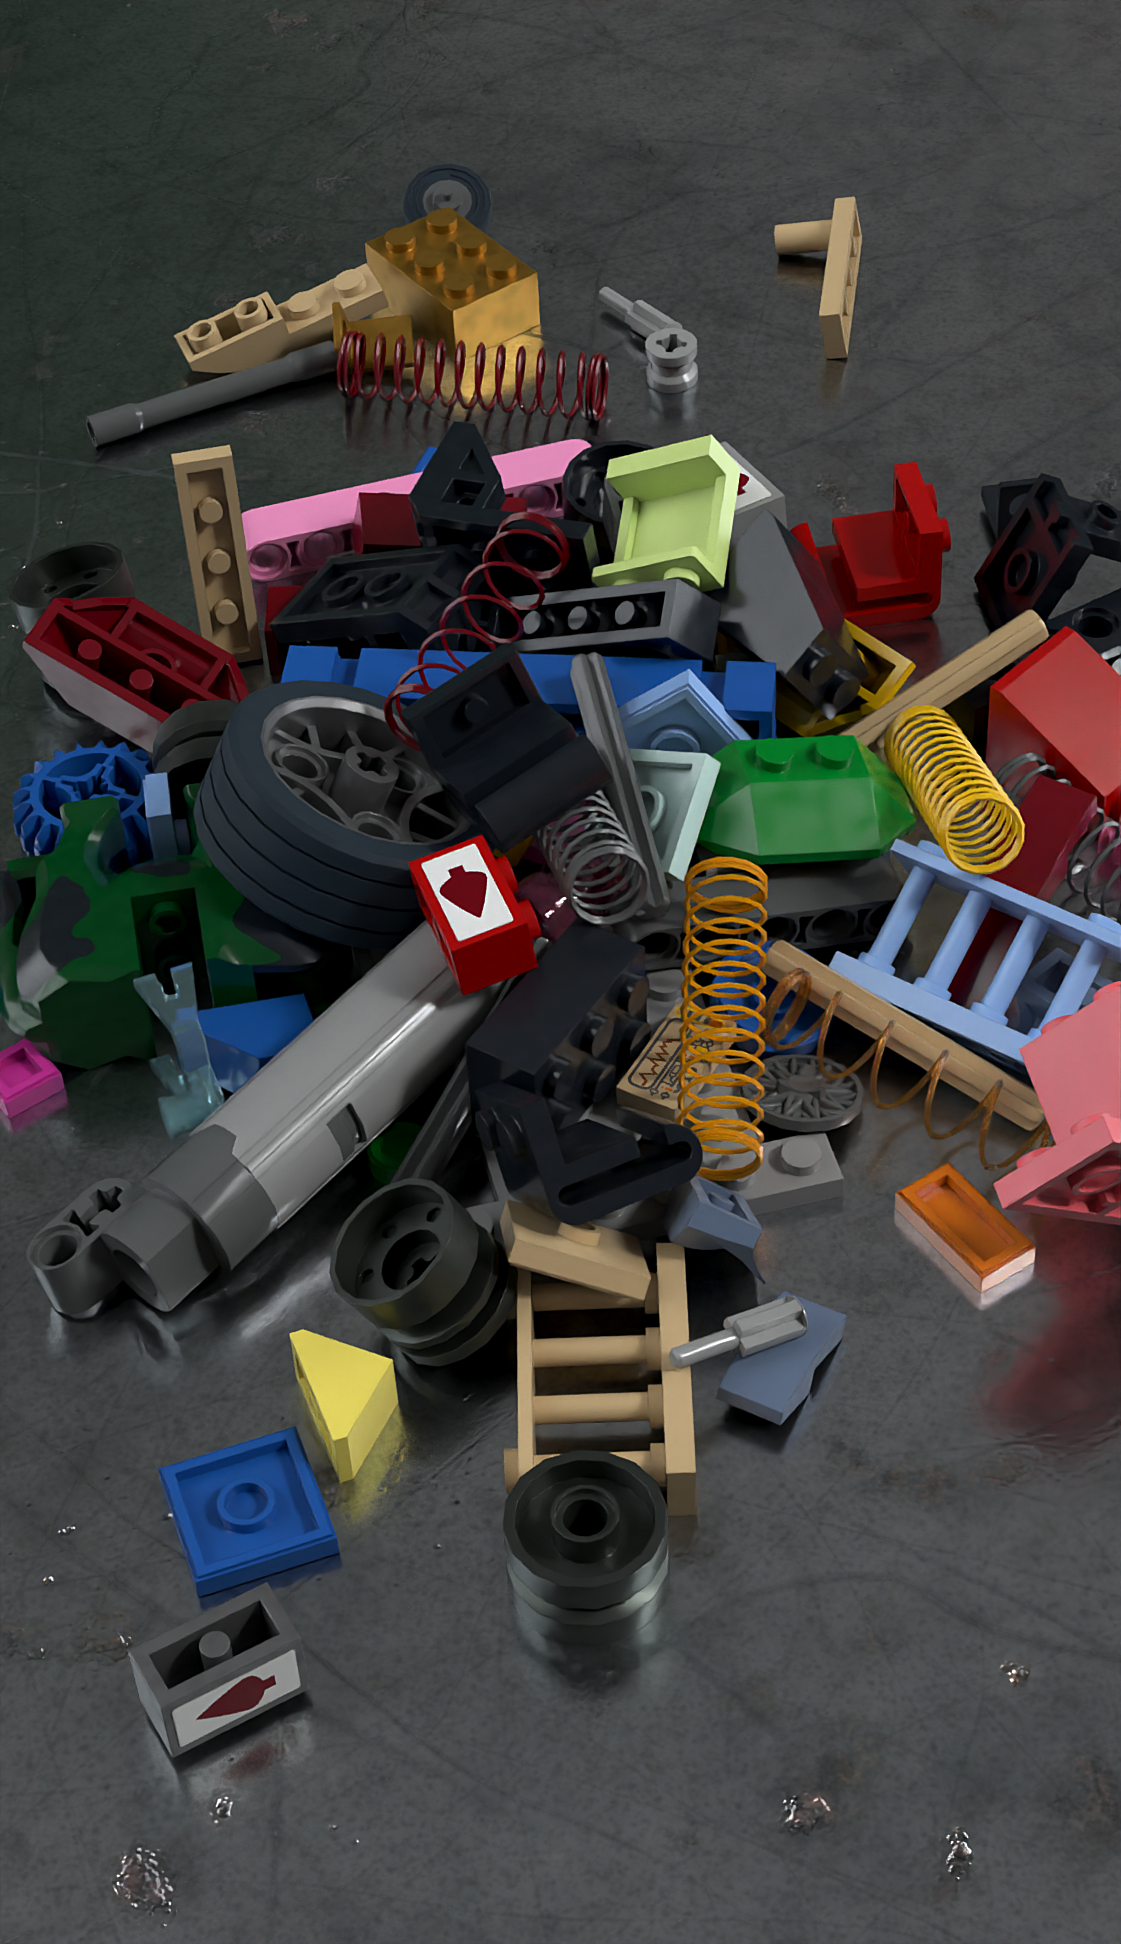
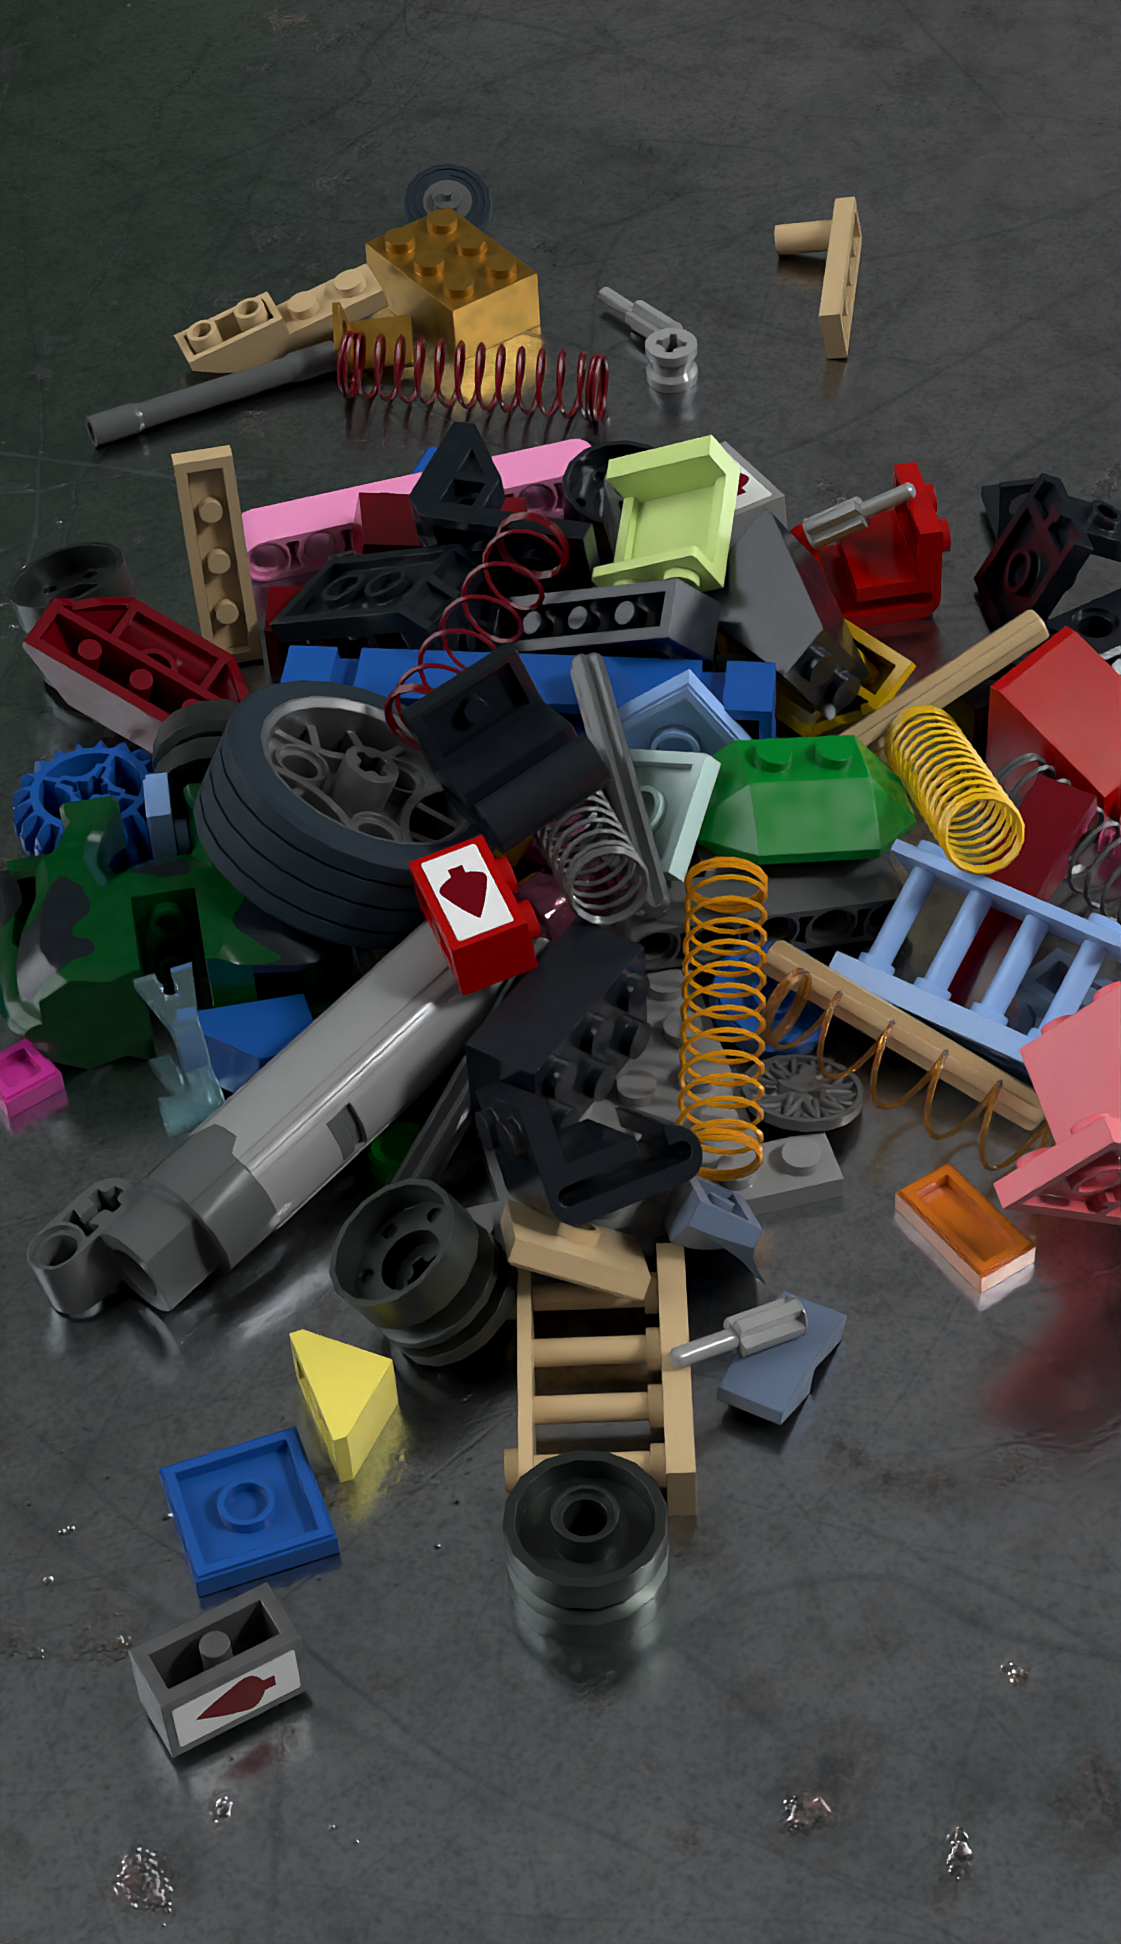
tan tile [616,1001,737,1123] -> none
none -> light grey axle [803,482,916,550]

